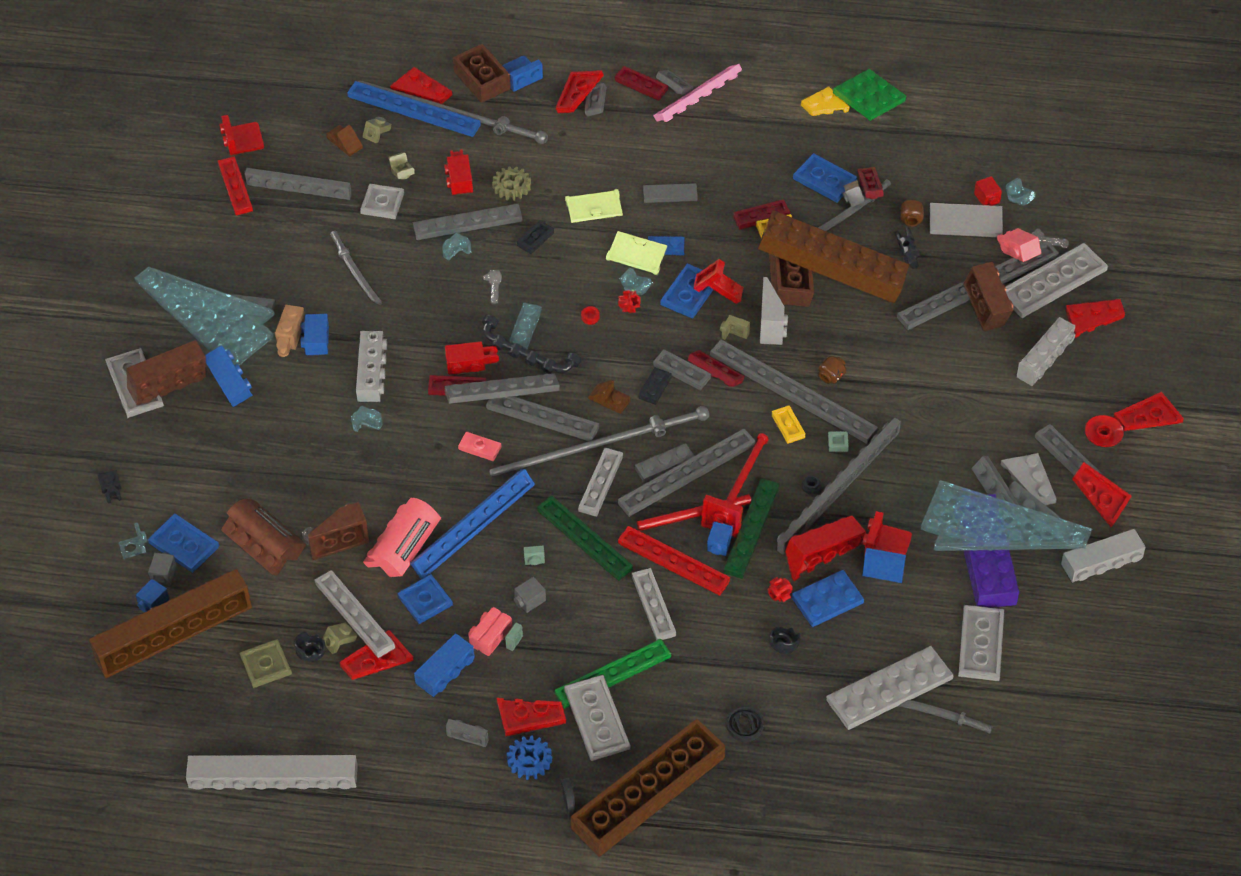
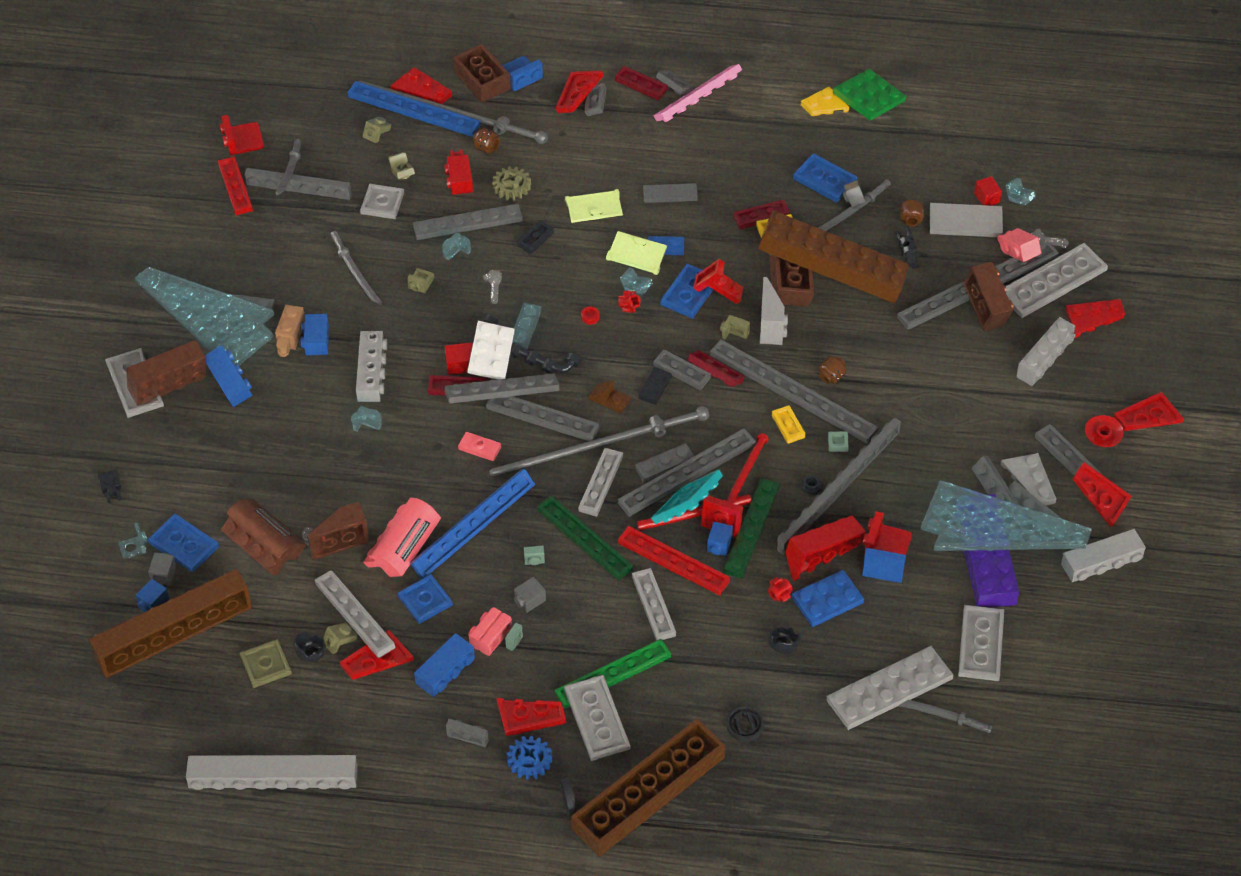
reddish brown slope [326,125,363,157] -> none
dark red plate [857,167,884,199] -> none
none -> flat silver sword [276,139,301,195]
none -> olive bracket [407,268,434,293]
none -> white plate [467,321,515,380]
none -> reddish brown head [473,128,500,154]
none -> teal plate [651,469,723,524]

